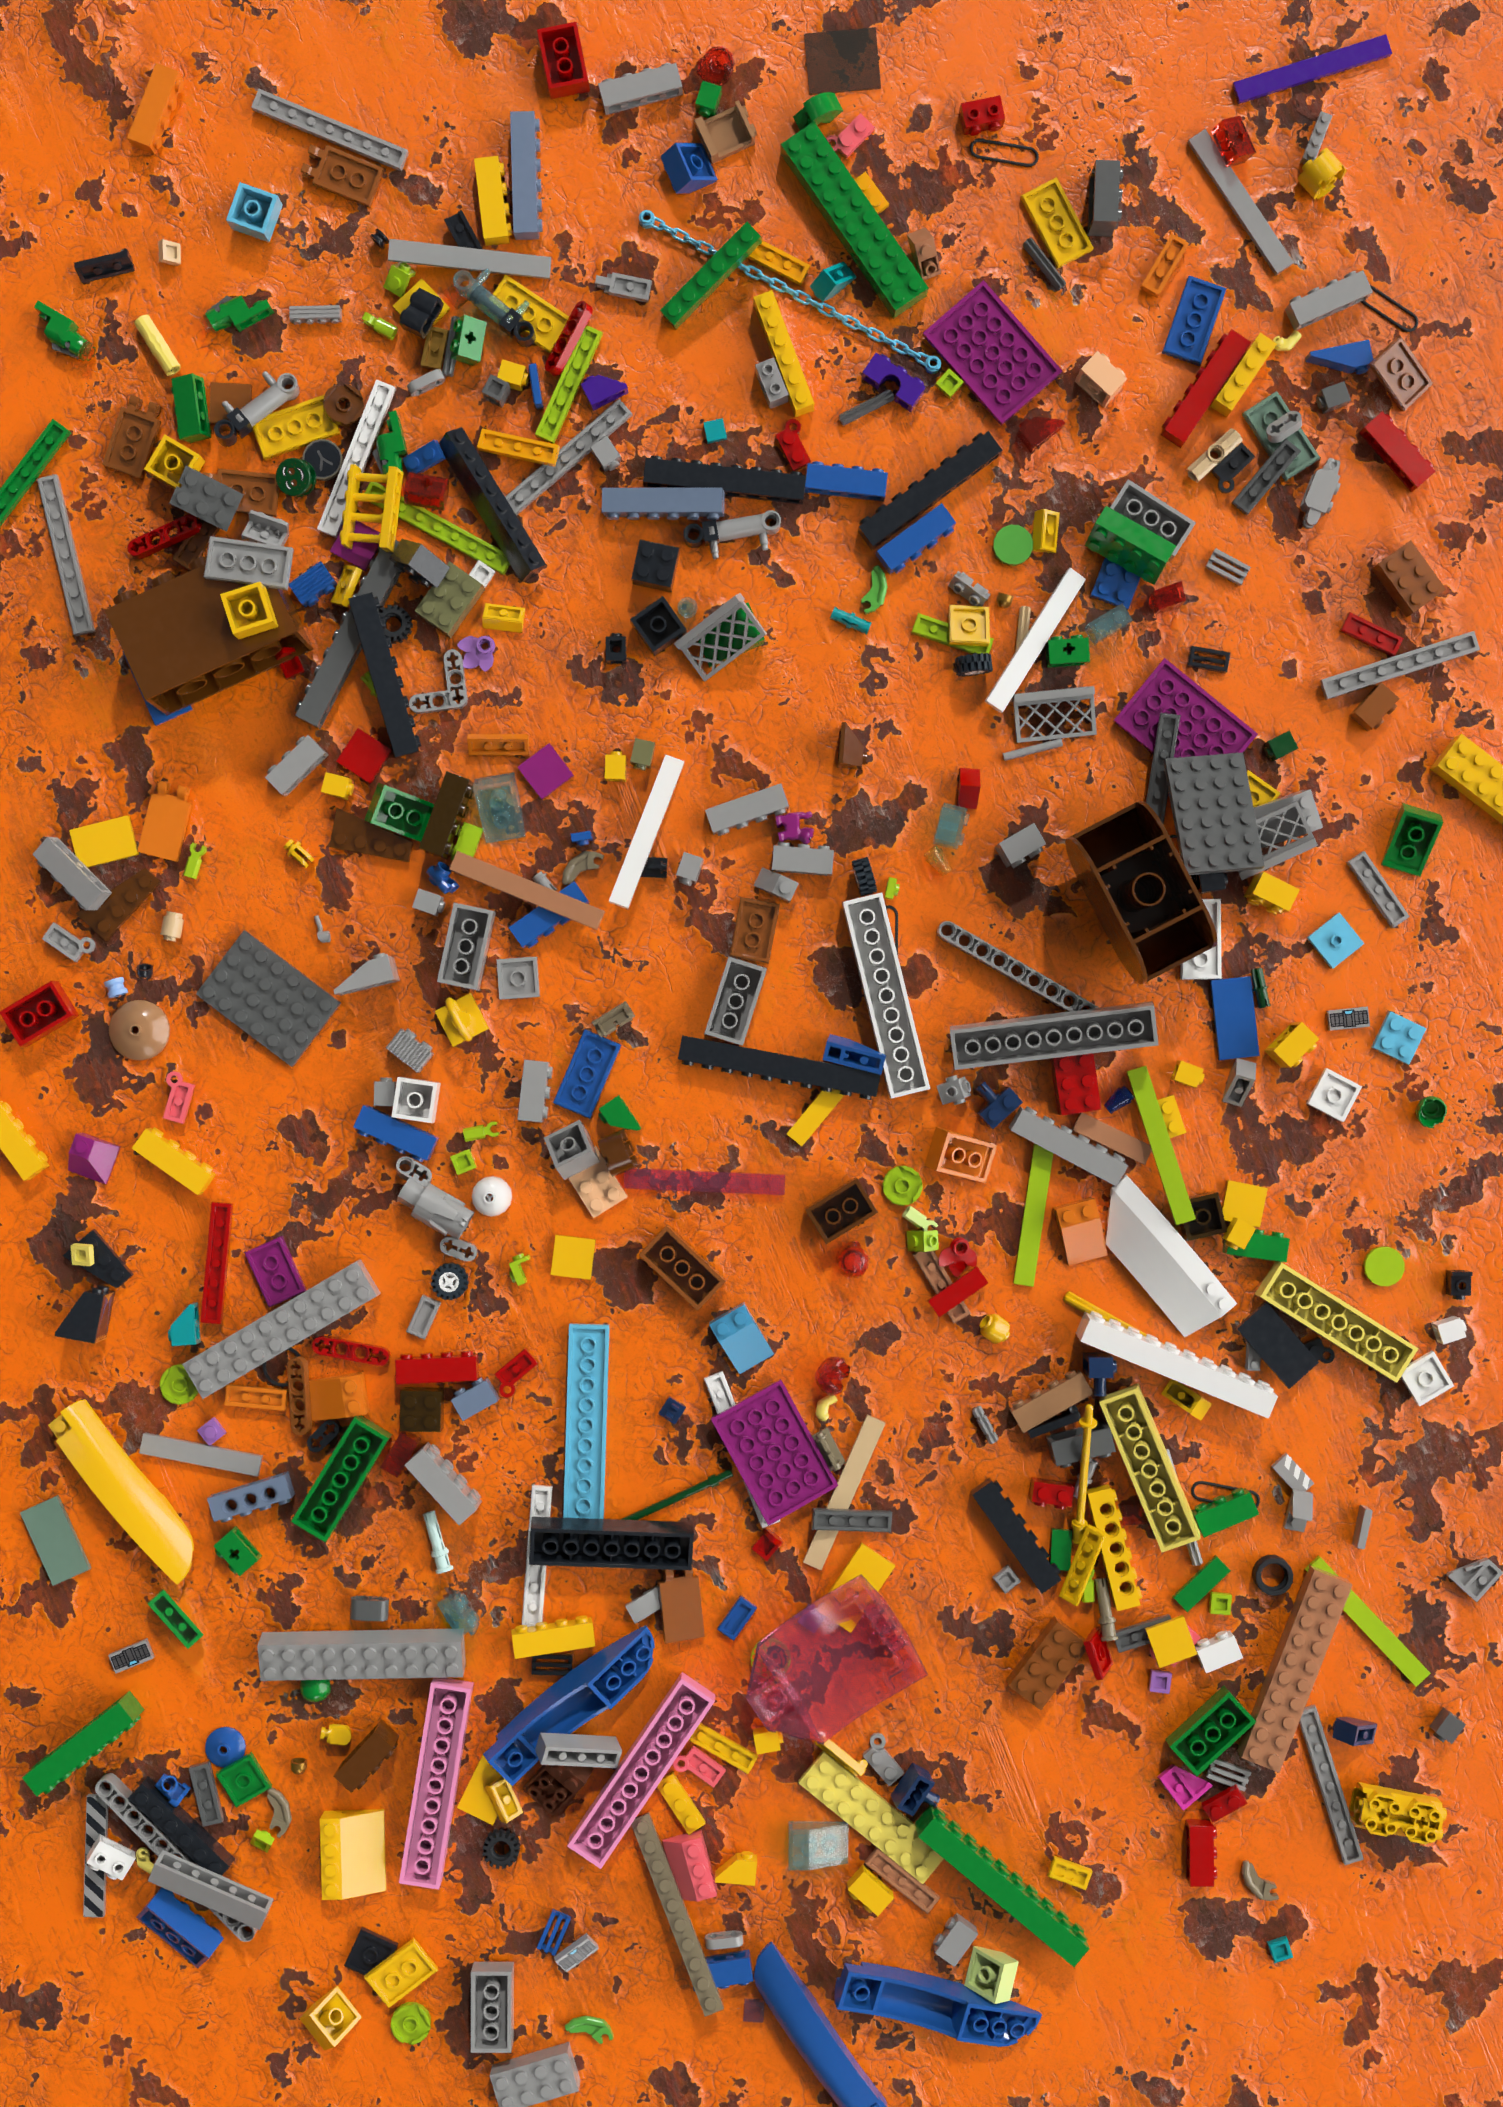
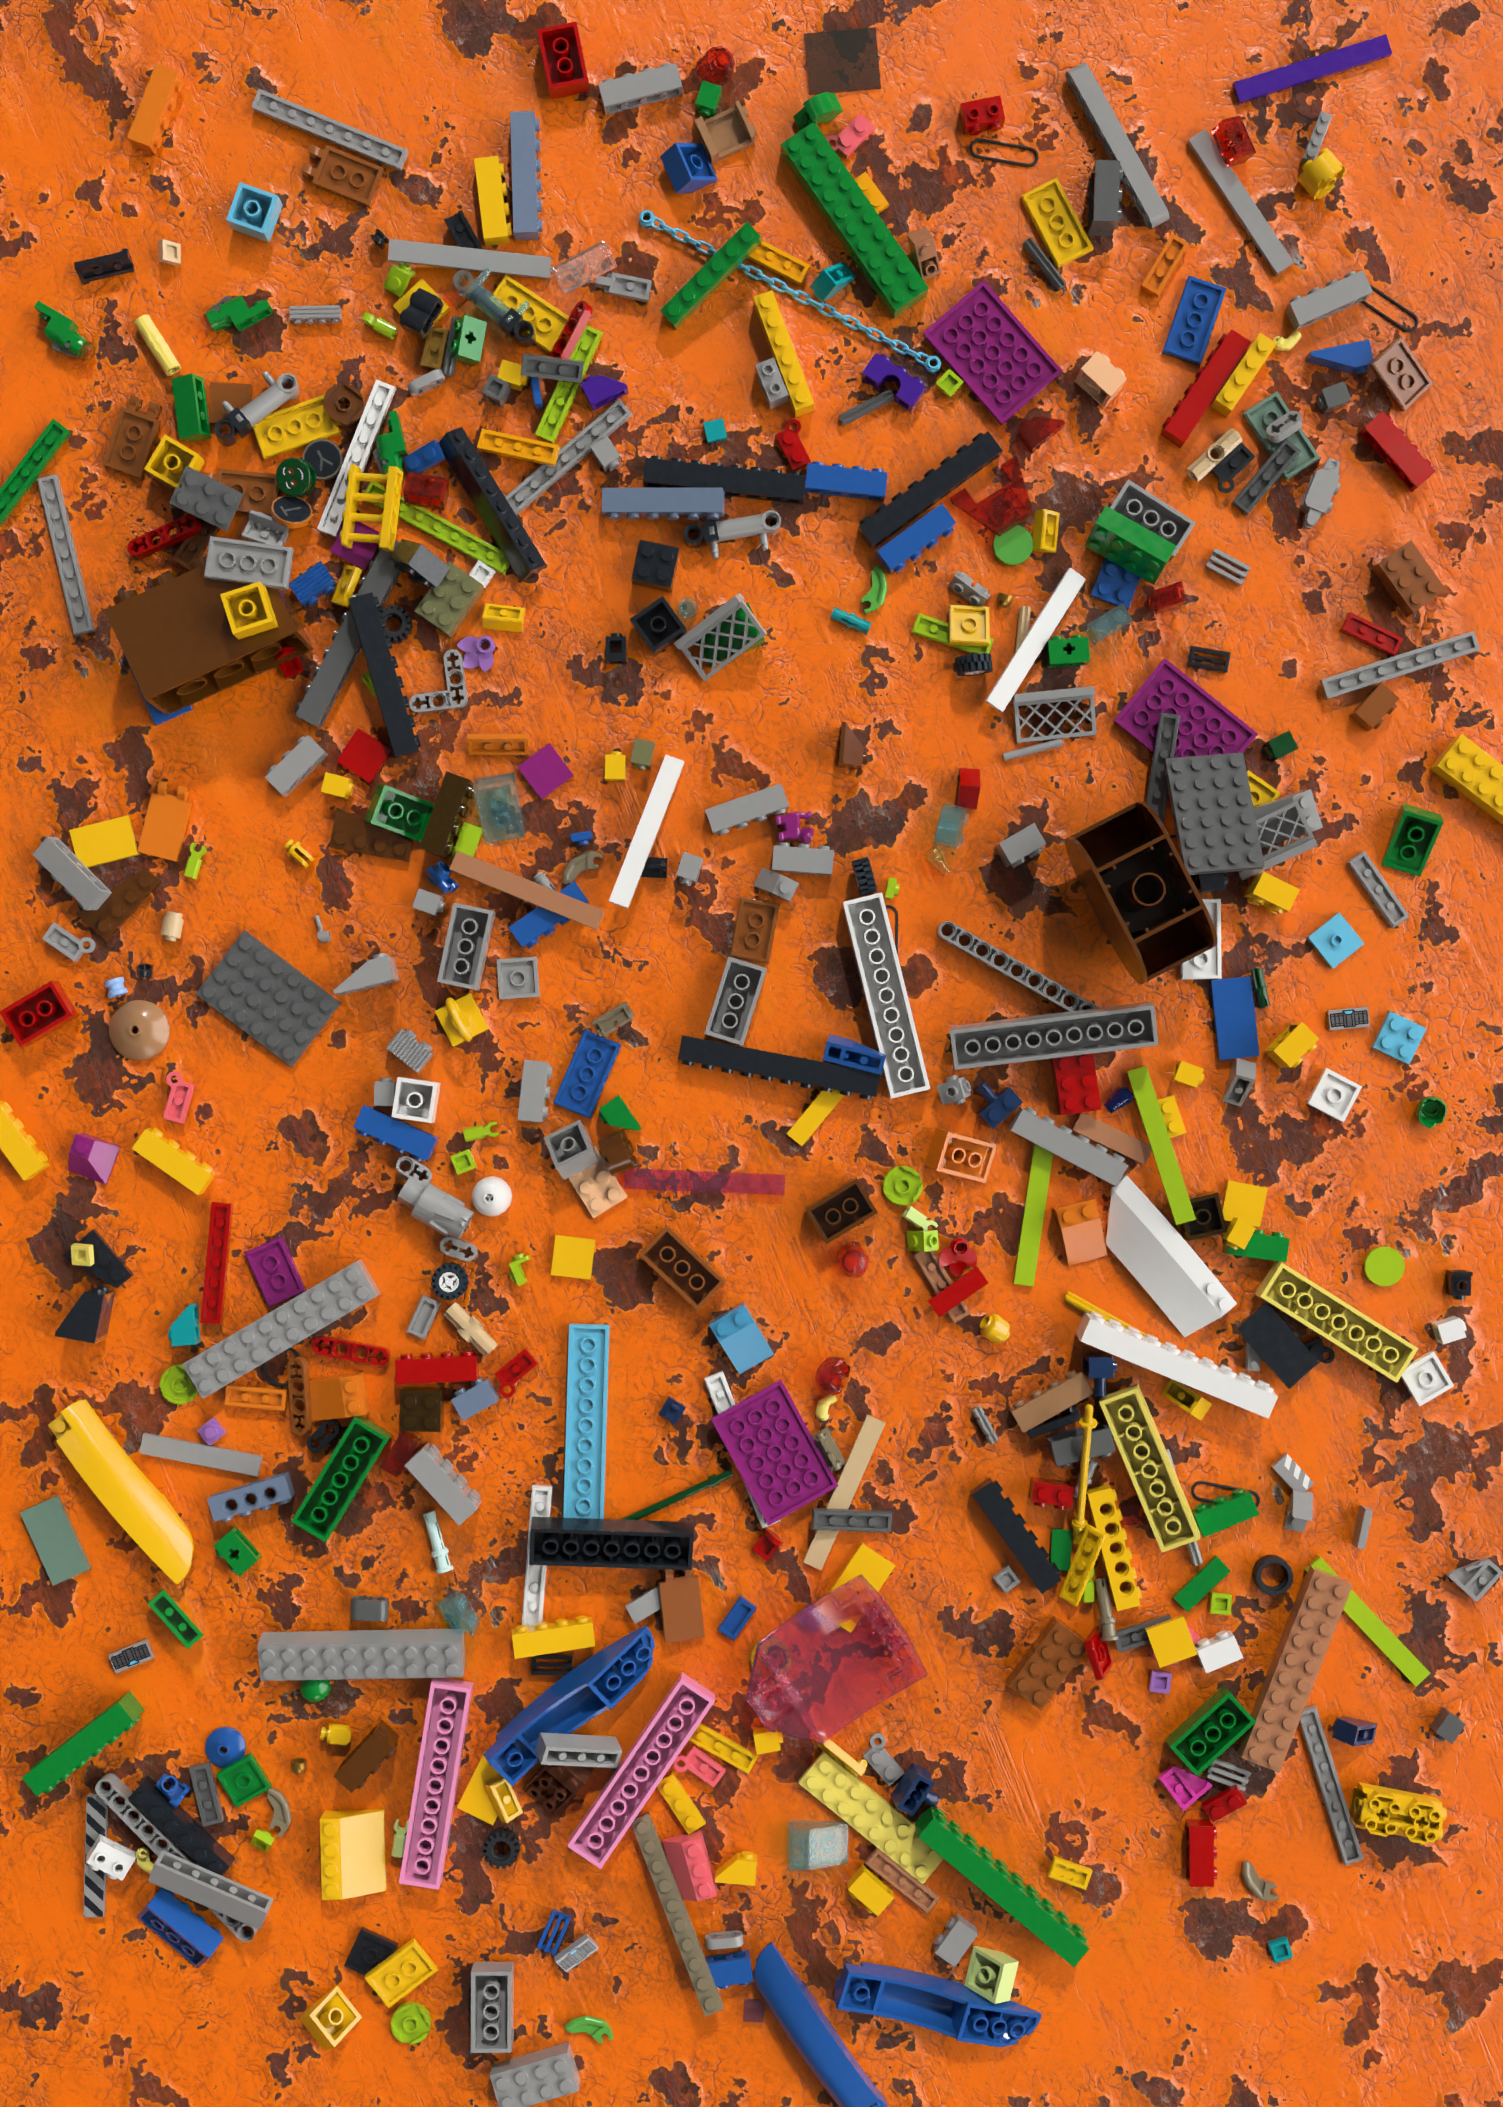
none -> black tile [271,496,312,529]
none -> yellowish green bar [391,1819,409,1858]
none -> tan piece [443,1302,498,1357]
none -> dark grey plate [521,353,584,383]
none -> clear brick [550,241,617,295]
none -> clear red wing [950,456,1033,536]
none -> light grey beam [1065,62,1170,229]

